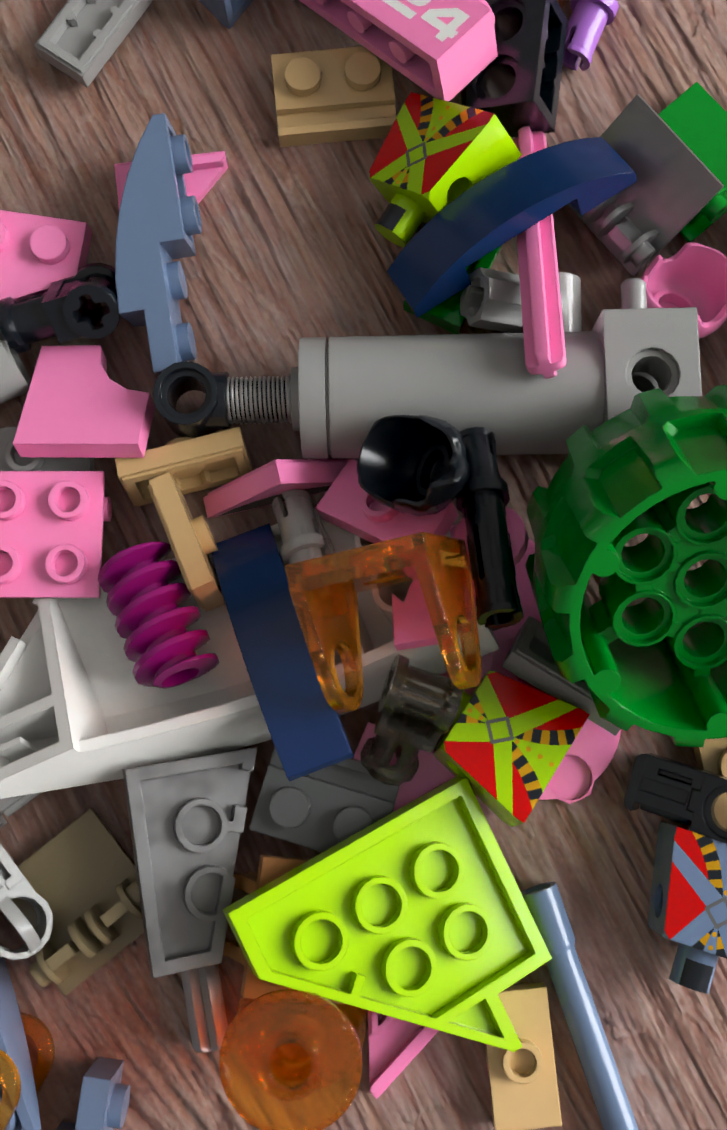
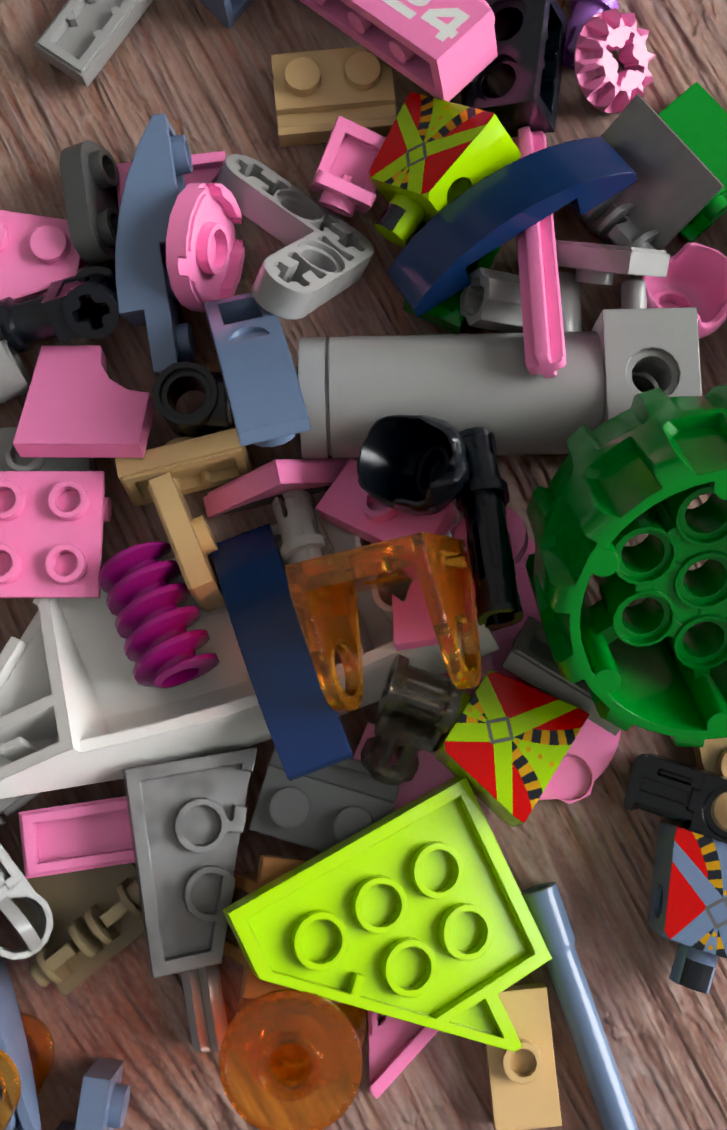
none -> bright pink tile [18,796,135,879]
none -> dark grey plate [60,140,119,264]
none -> bright pink tile [166,182,245,313]
none -> sand blue slope [204,292,311,447]
none -> light grey beam [216,154,374,320]
none -> bright pink bracket [309,116,386,217]
none -> plate [555,240,670,285]
none -> bright pink gear [574,8,656,114]

